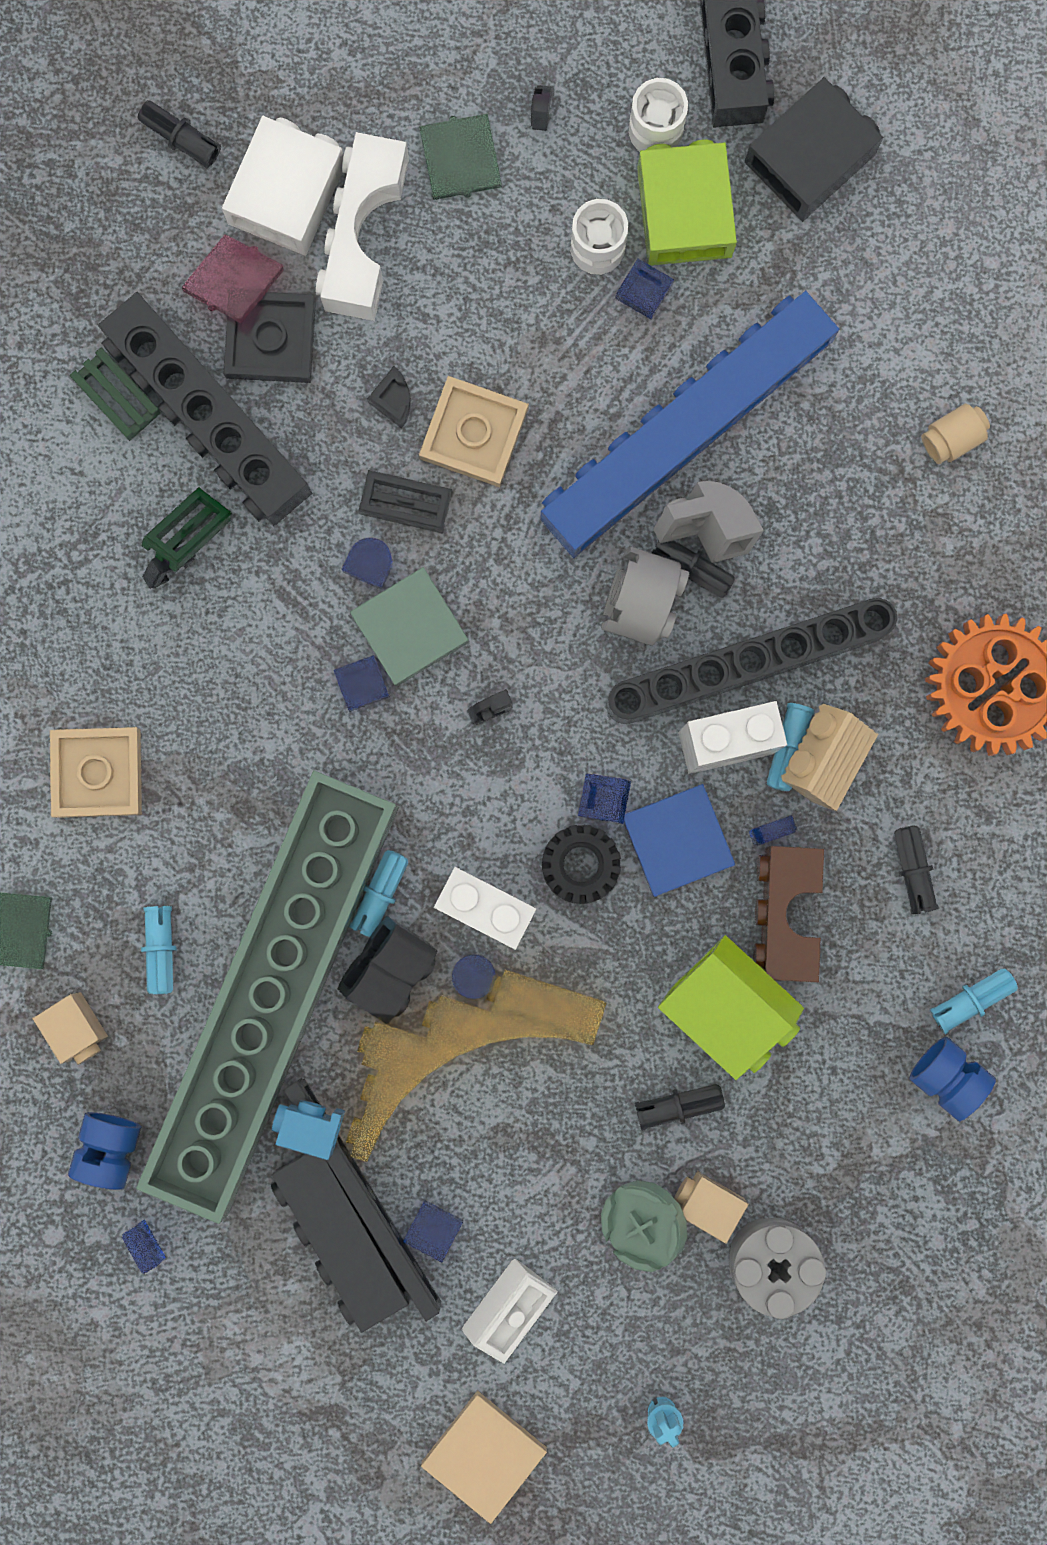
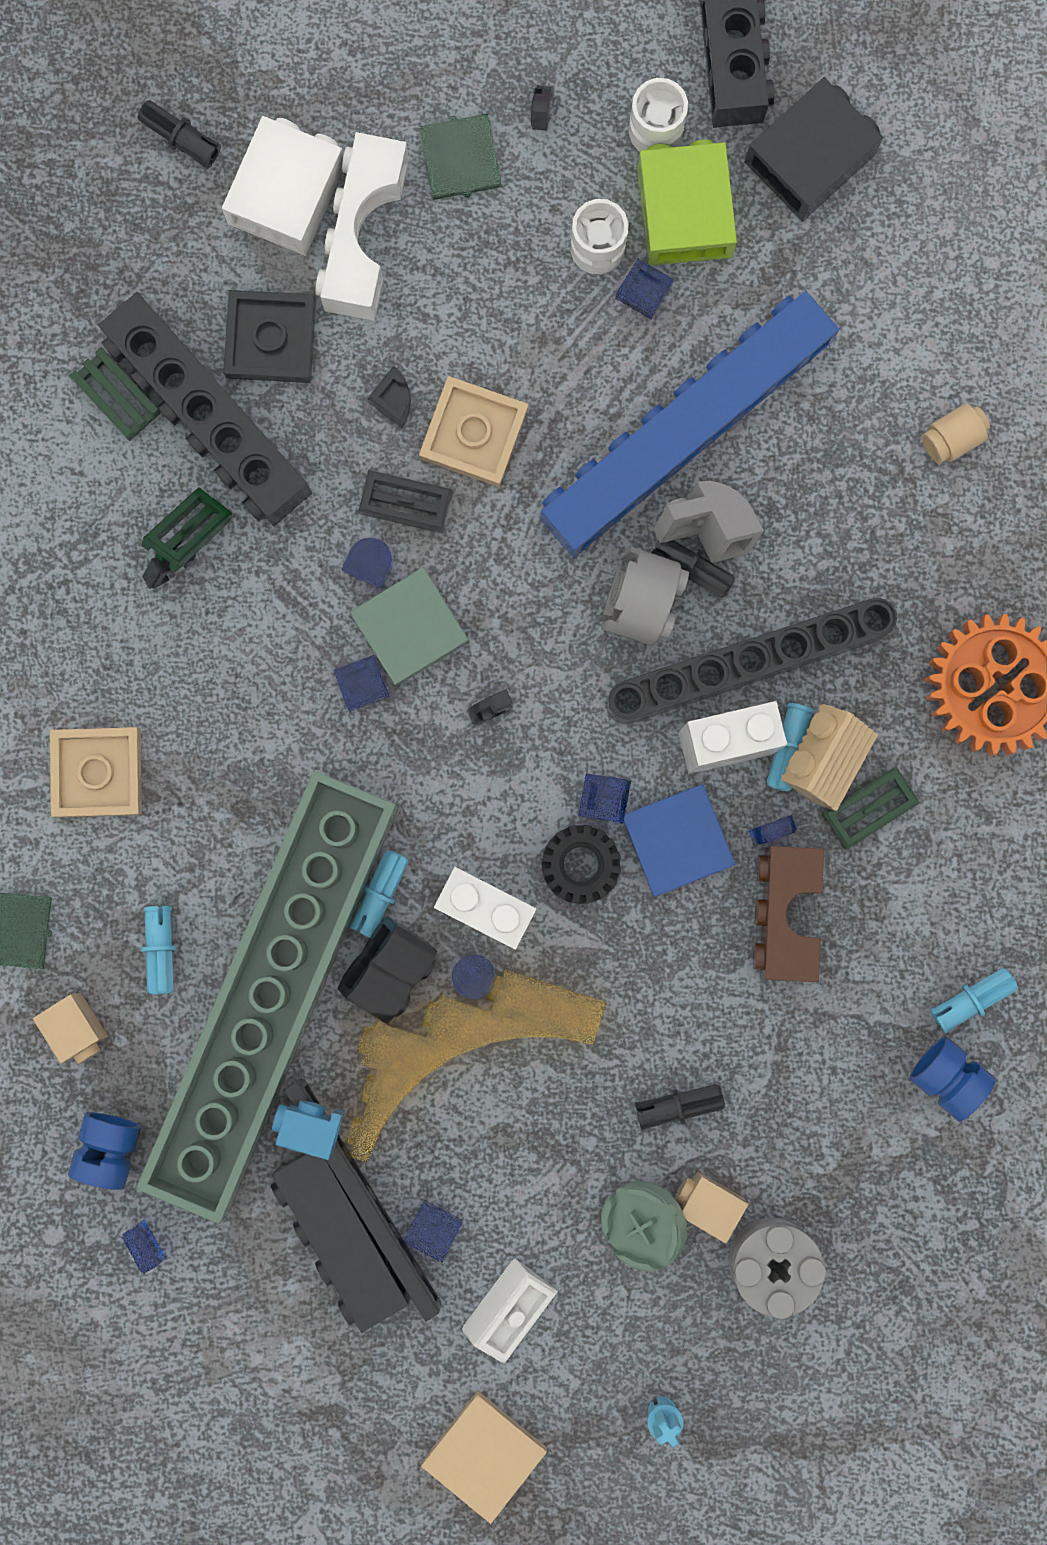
clear pink piece [182,234,284,324] -> none
lime brick [658,935,804,1080] -> none
black axle [894,825,939,914] -> none
none -> dark green tile [821,766,920,850]

